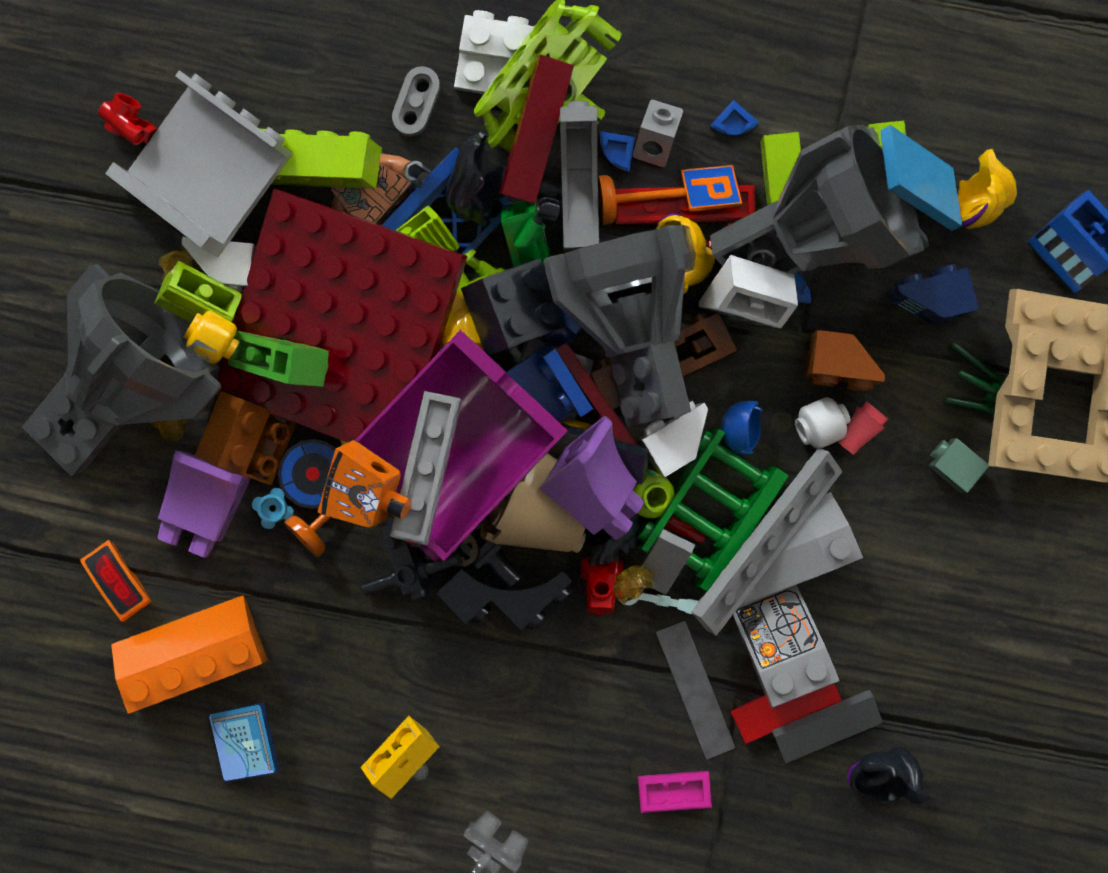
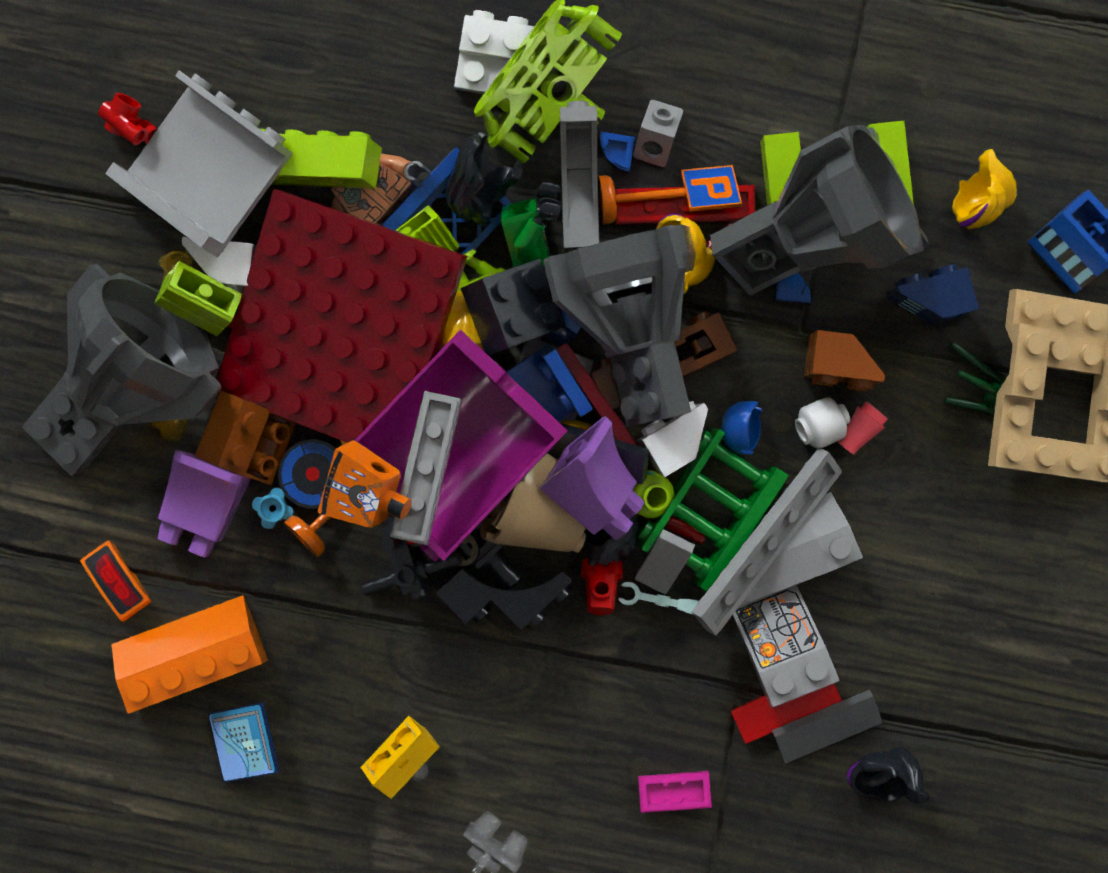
yellow head [183,311,240,364] -> none
bright green slope [228,331,329,387] -> none
light grey plate [392,66,440,136] -> none
dark red tile [499,55,574,204] -> none
clear yellow plate [613,565,655,604] -> none
flat silver sticker [656,621,735,760] -> none
white slope [699,255,798,328] -> none
blue tile [710,100,759,136] -> none
dark azure tile [881,125,962,231] -> none
sand green brick [928,438,989,493] -> none

